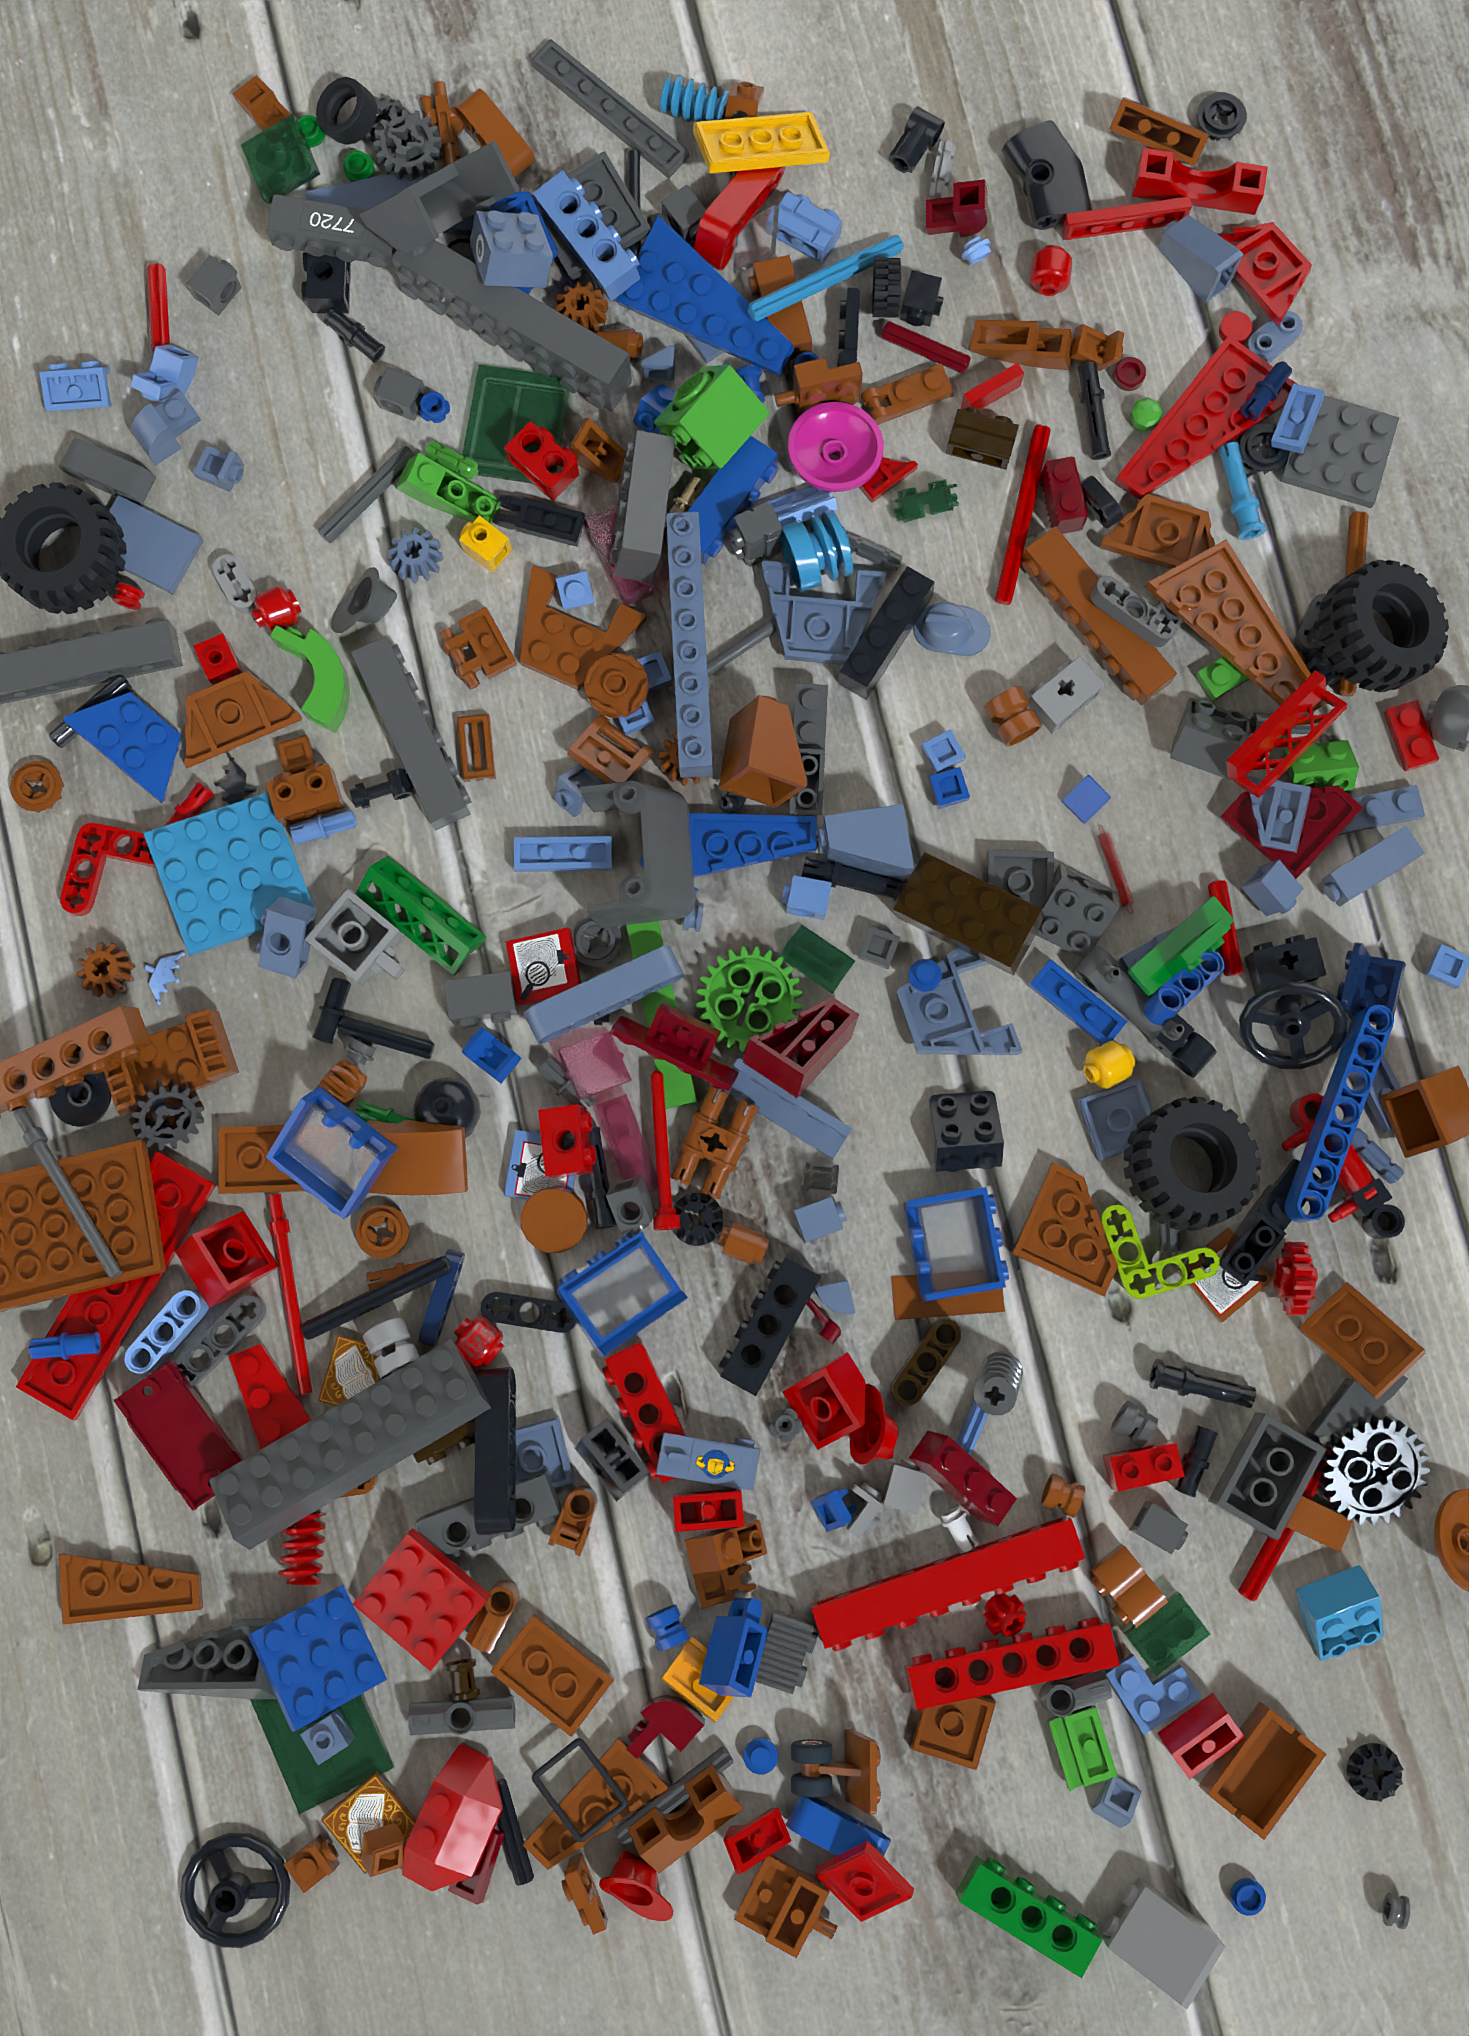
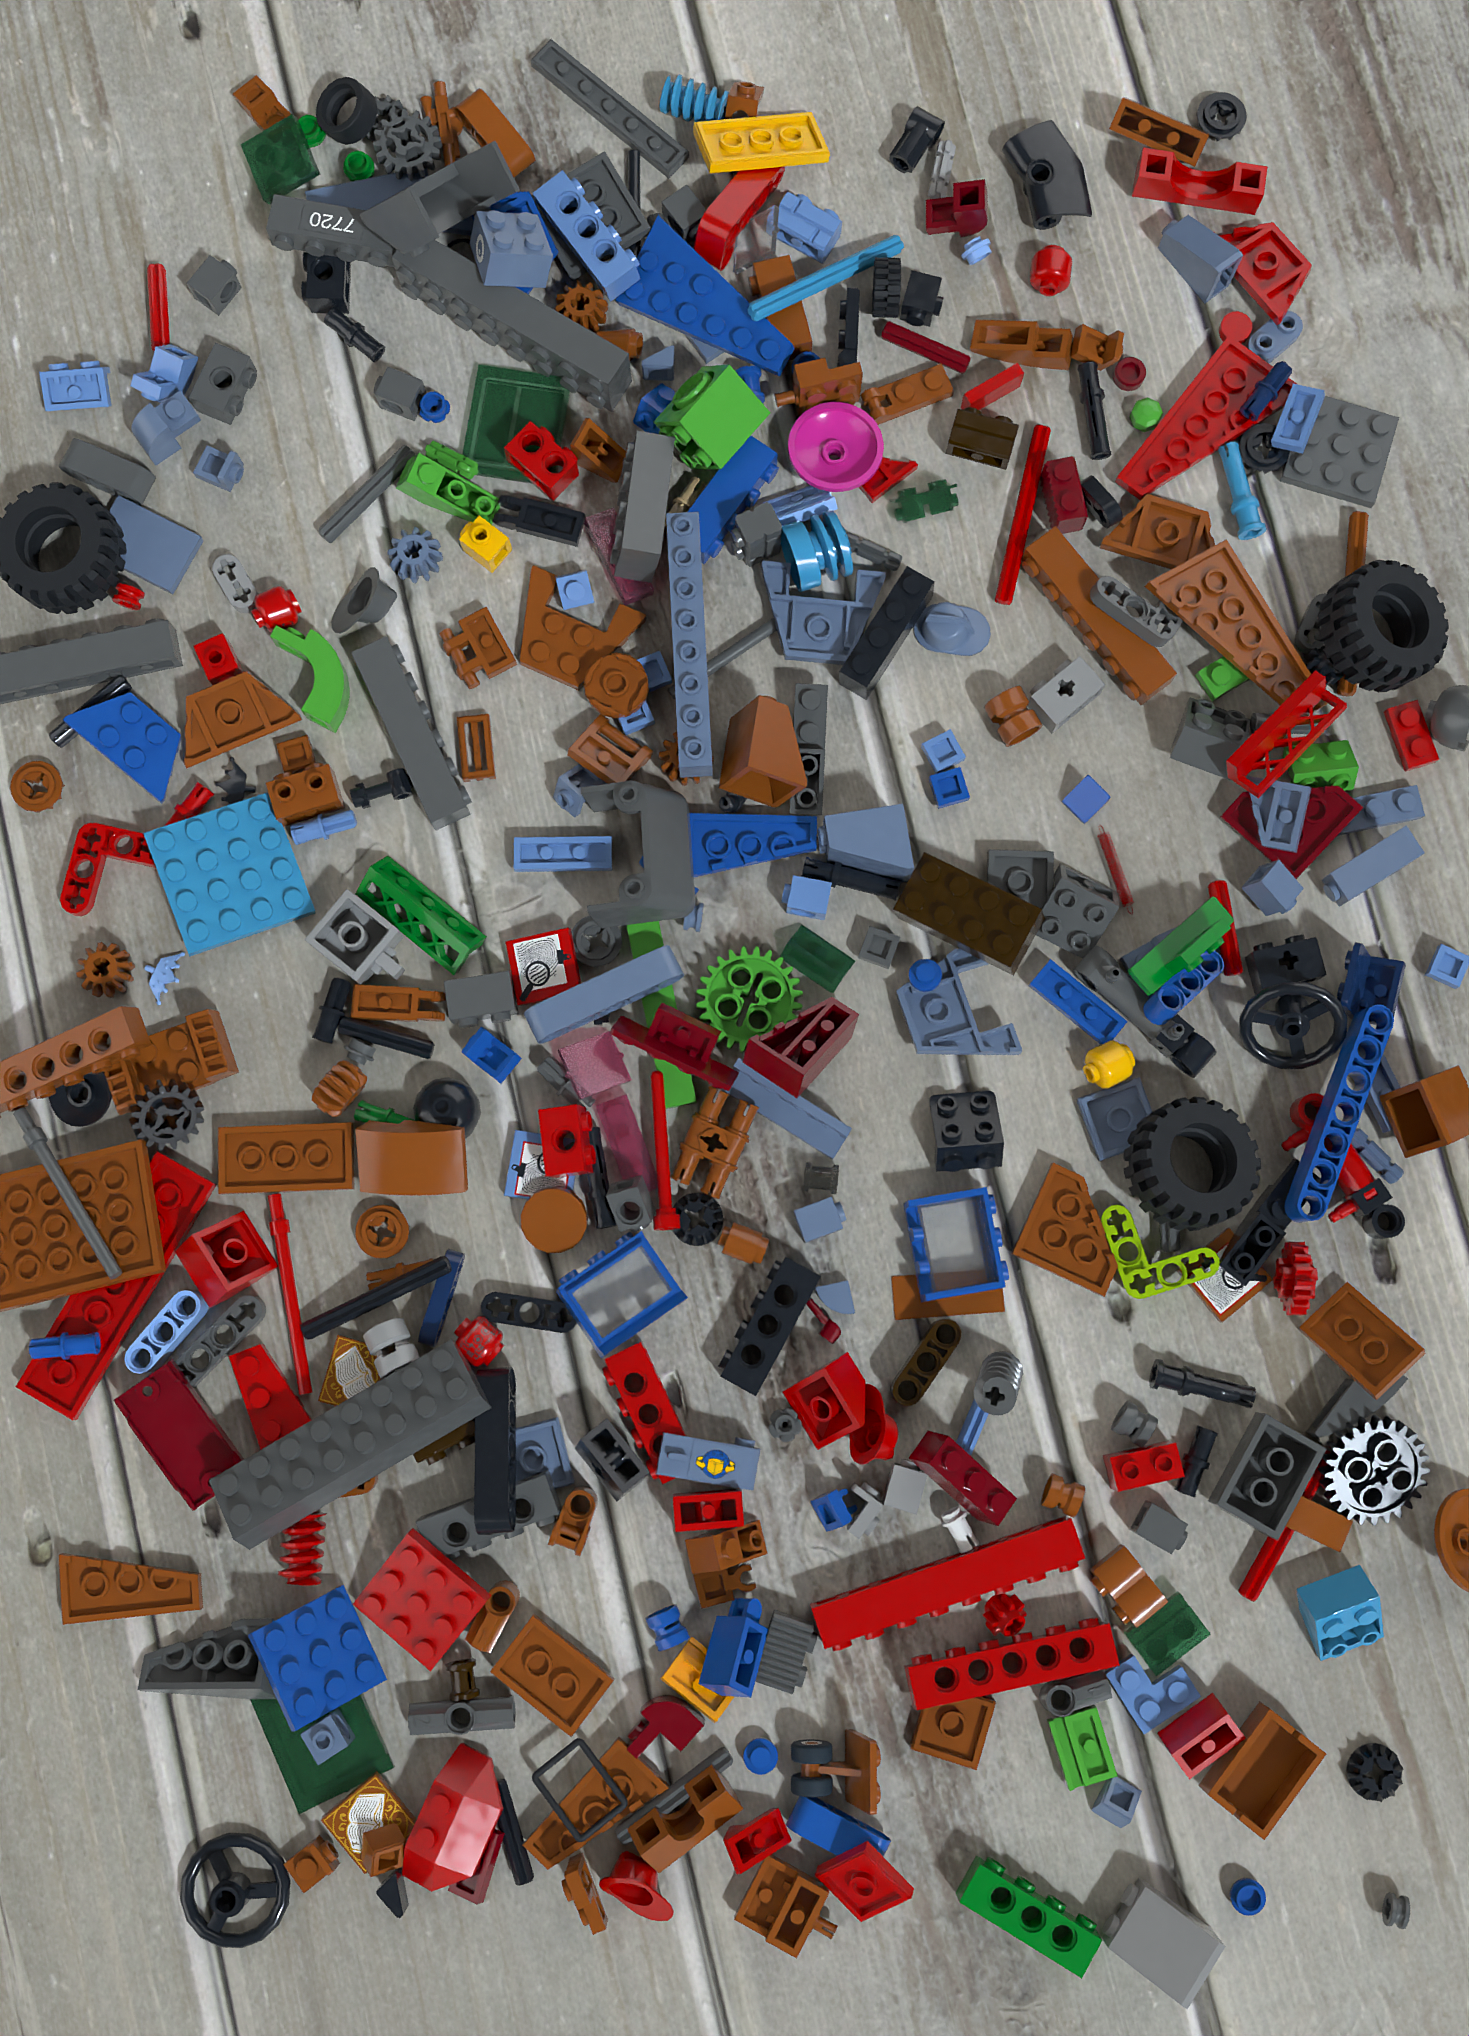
sand blue brick [256,896,317,979] -> none
window [266,1087,399,1219] -> none
red tile [1062,197,1192,240] -> none
none -> dark grey brick [189,343,257,425]
none -> dark orange hinge [351,984,446,1022]
none -> black slope [376,1867,409,1919]

